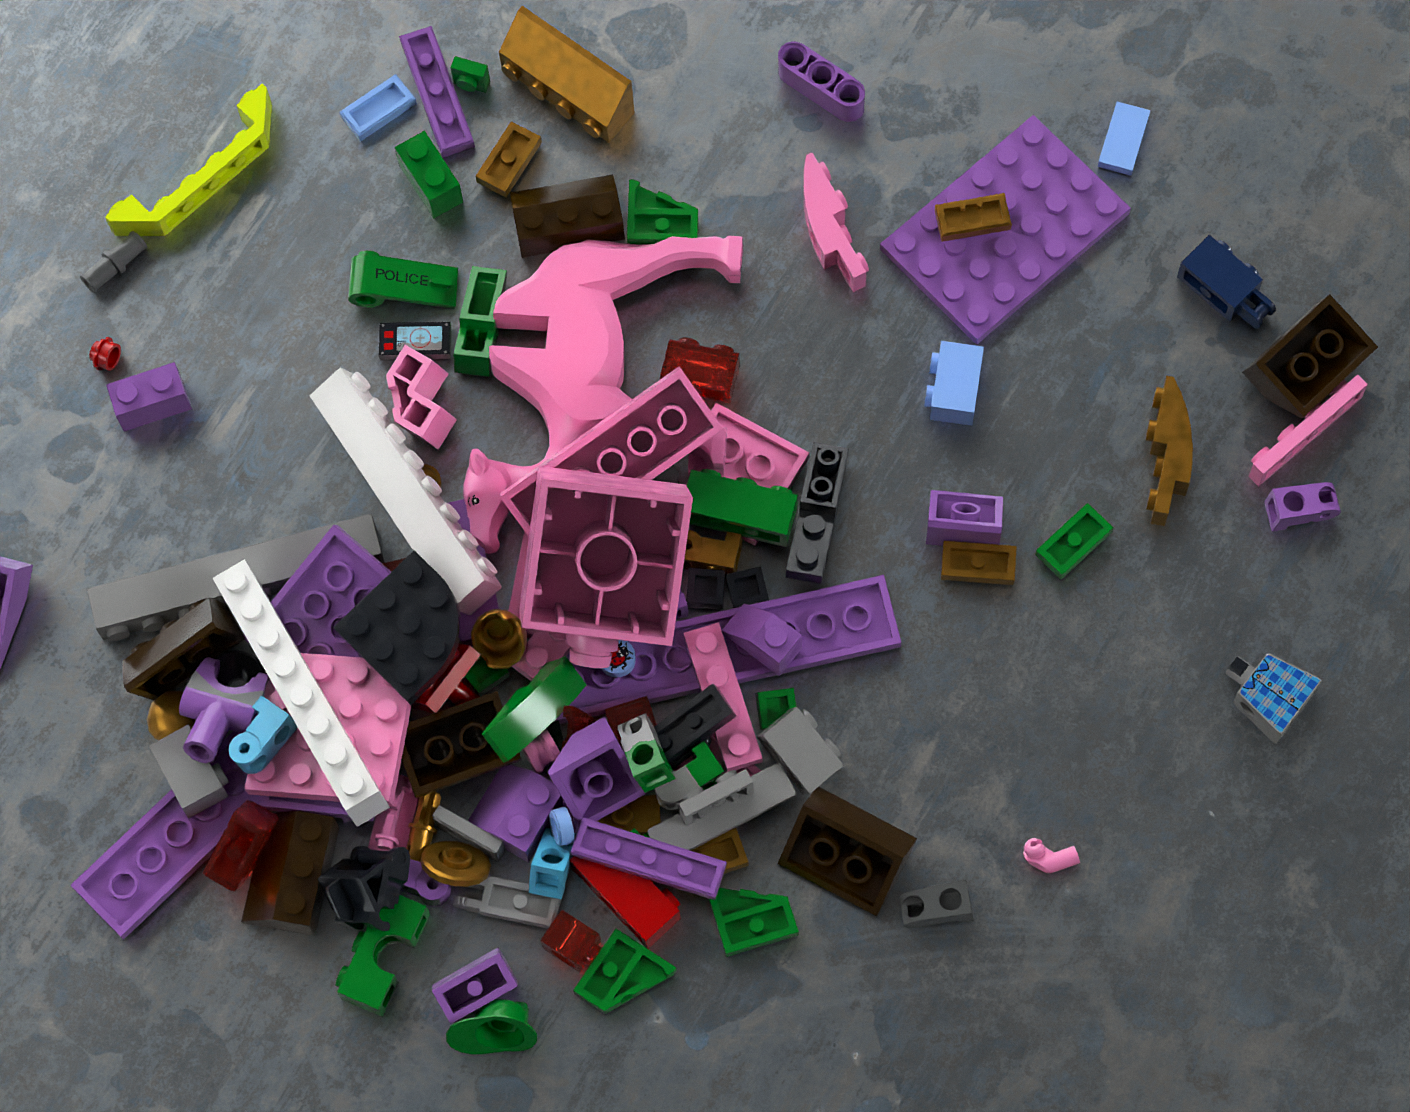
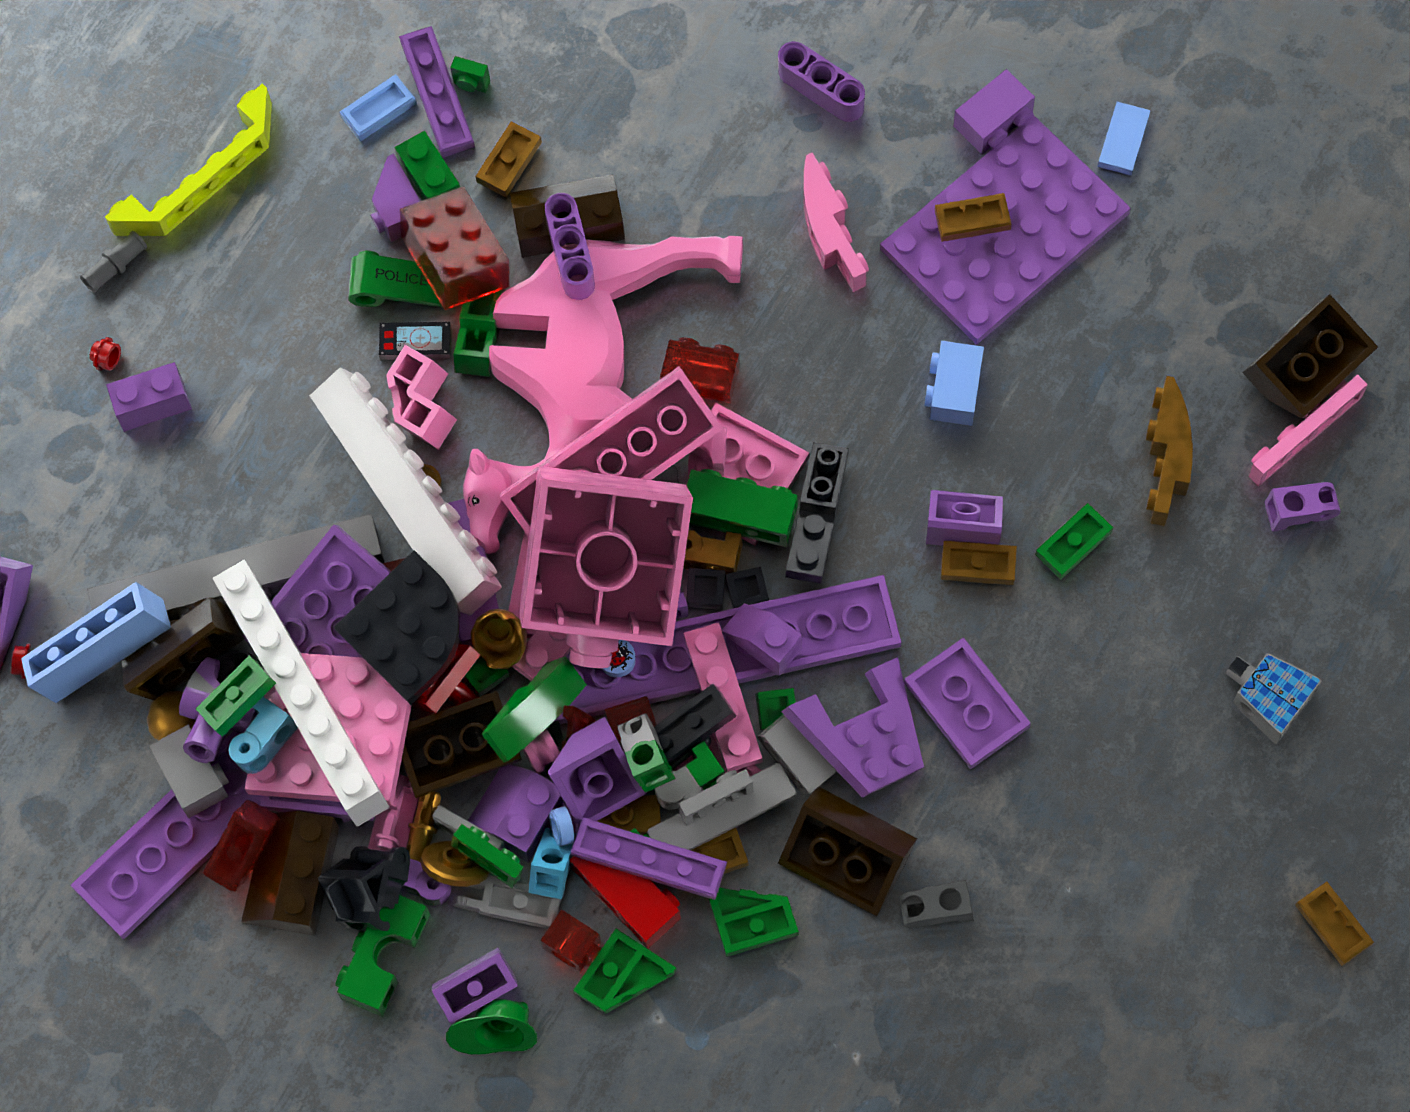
pearl gold slope [499,6,635,143] -> none
green wing [627,179,698,245] -> none
bright pink arm [1023,838,1080,874] -> none
dark blue brick [1177,234,1276,329] -> none
none -> red plate [11,643,31,679]
none -> light blue brick [21,582,171,703]
none -> green plate [196,655,276,737]
none -> medium lavender slope [370,153,428,242]
none -> clear red brick [399,186,509,310]
none -> green plate [451,824,524,888]
none -> medium lavender beam [545,193,595,300]
none -> medium lavender wing [781,657,924,798]
none -> medium lavender plate [904,637,1031,769]
none -> medium lavender brick [953,69,1035,154]
none -> pearl gold plate [1295,881,1374,966]

